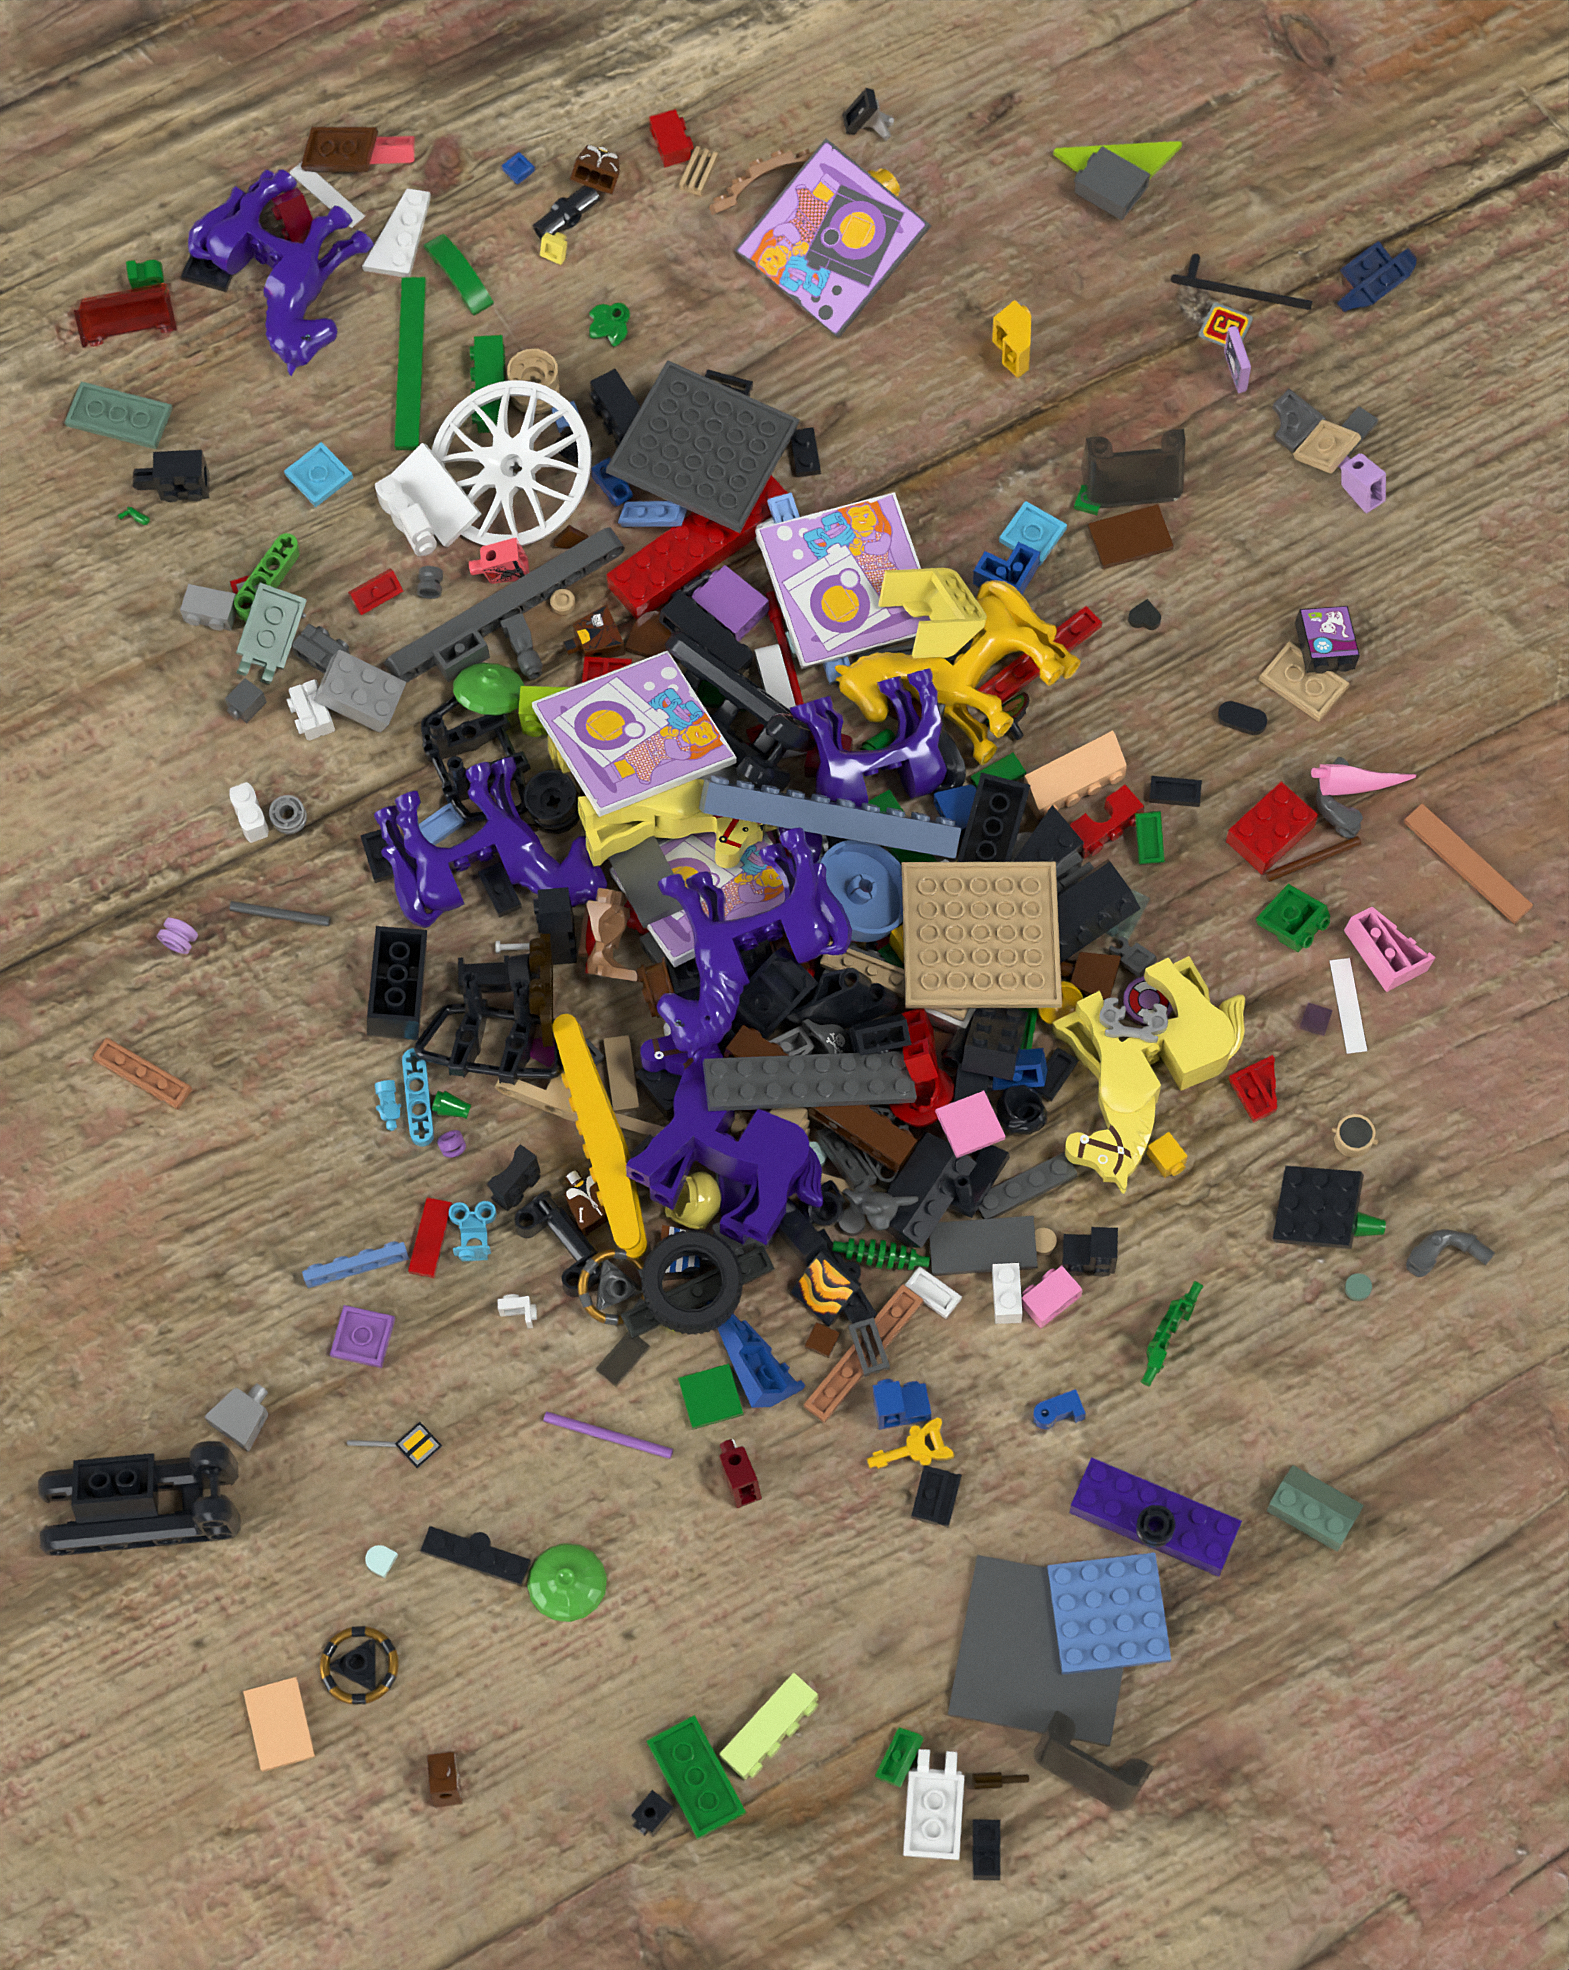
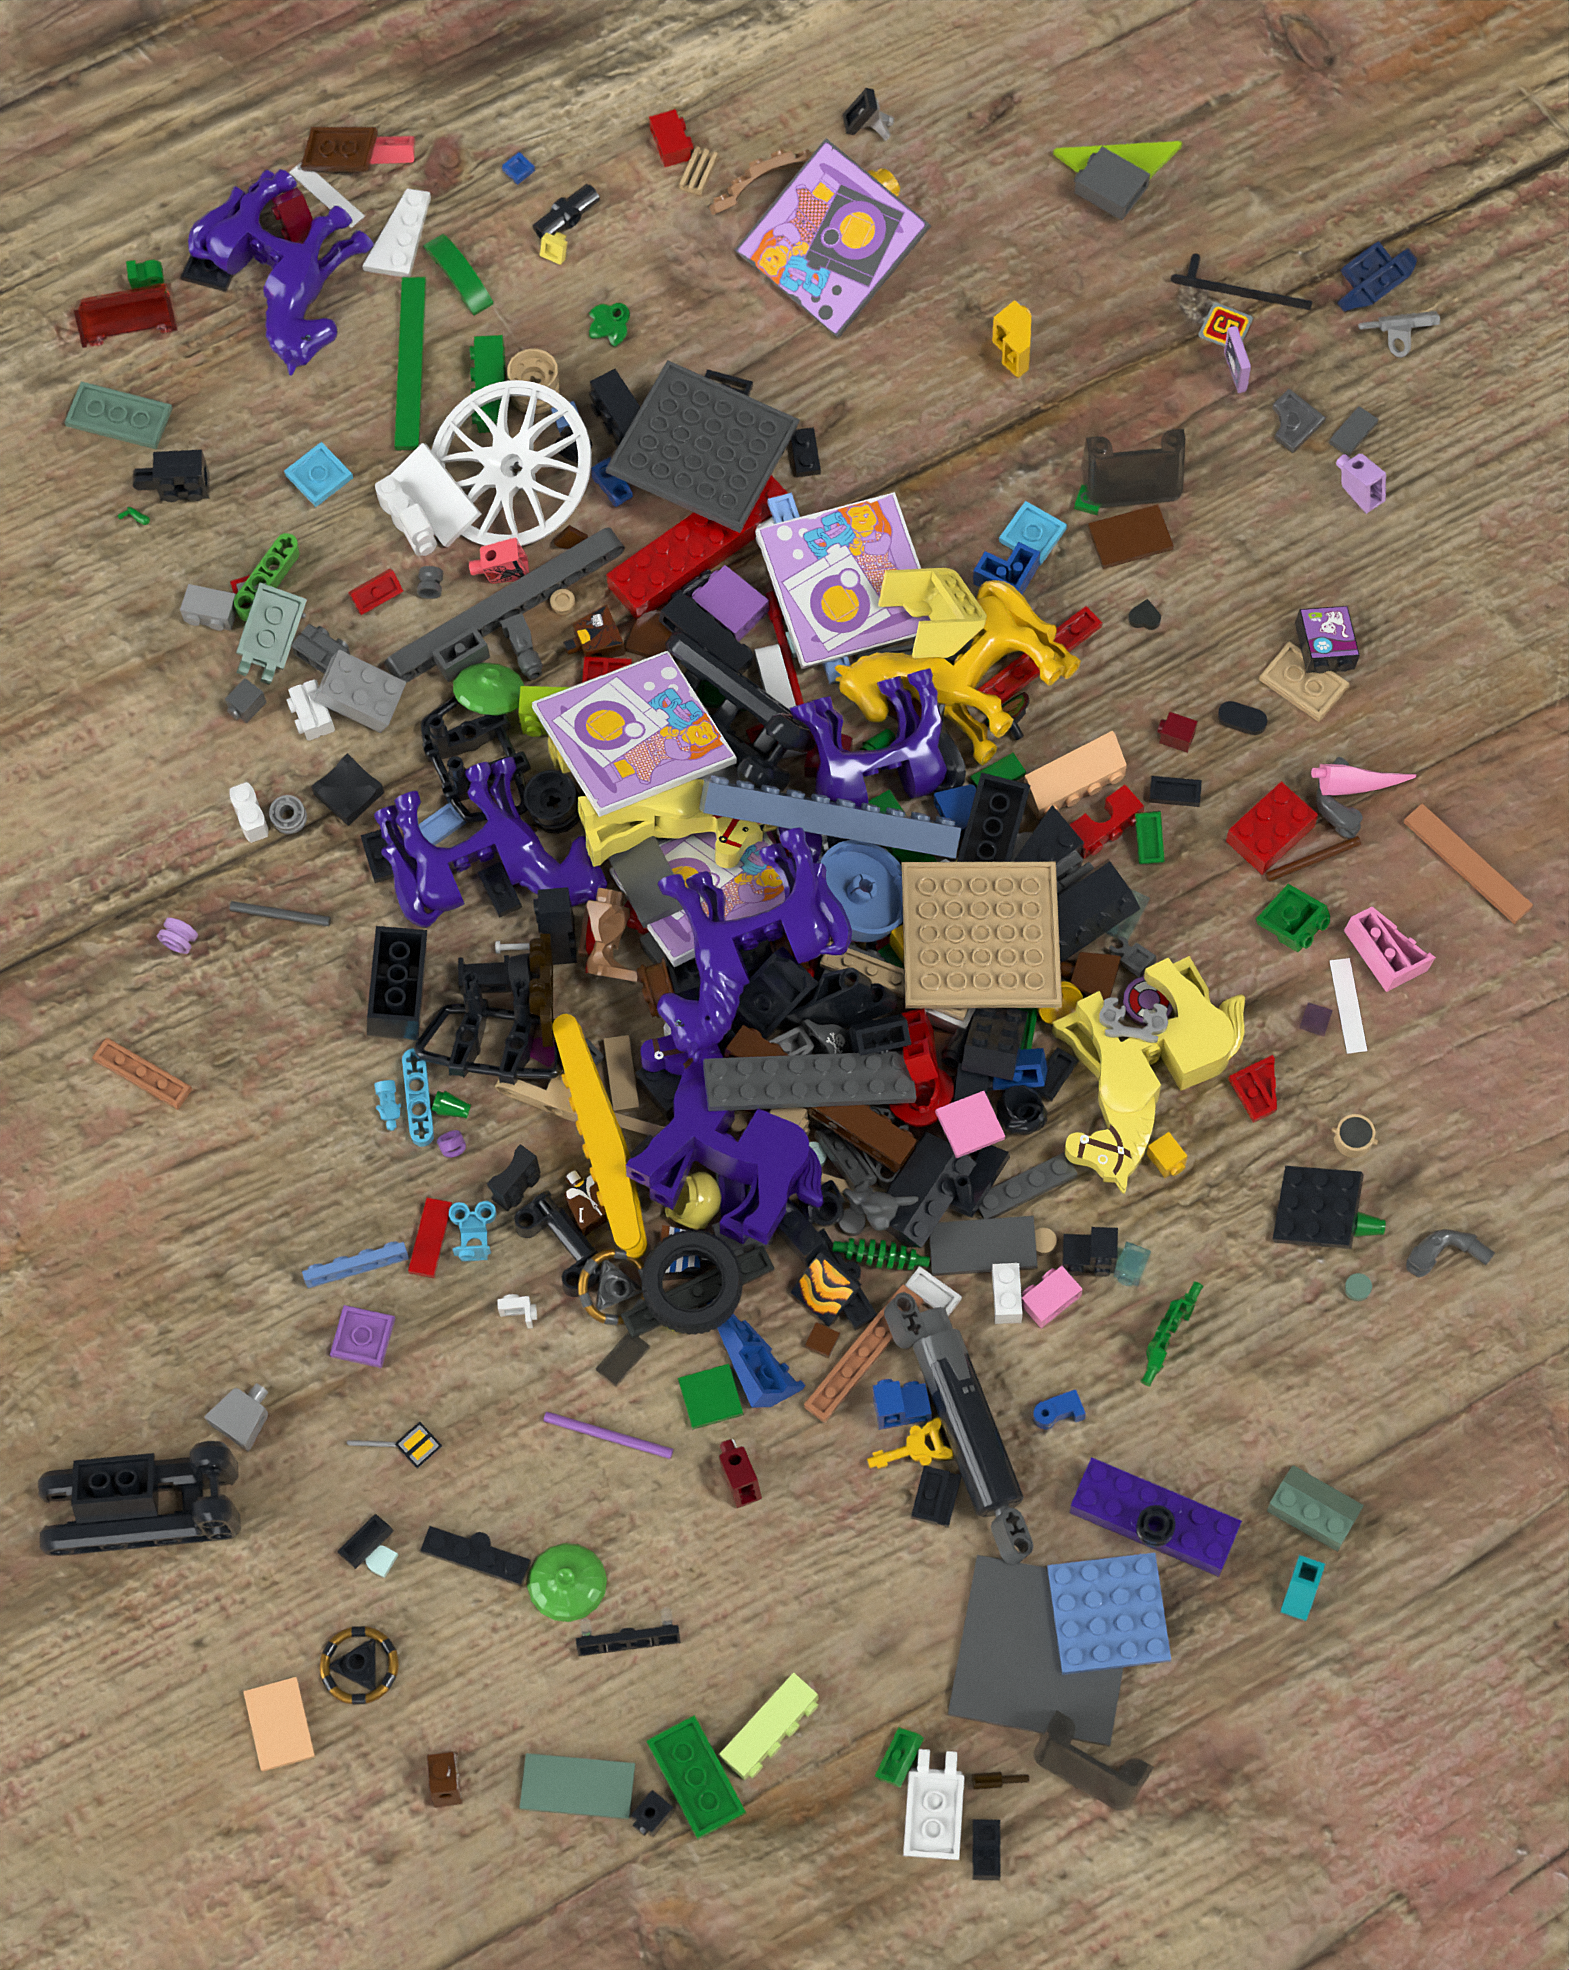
reddish brown torso [570,145,620,195] -> none
medium blue tile [618,501,687,527] -> none
dark grey tile [848,1317,890,1377] -> none
tan tile [1293,419,1361,474] -> none
none -> black brick [311,753,385,826]
none -> black tile [337,1514,394,1569]
none -> sand green tile [520,1753,635,1820]
none -> black piece [576,1608,681,1657]
none -> piece [884,1292,1034,1565]
none -> clear light blue brick [1114,1242,1151,1286]
none -> dark red brick [1157,711,1198,753]
none -> teal slope [1280,1555,1325,1621]
none -> light grey piece [1358,311,1440,357]

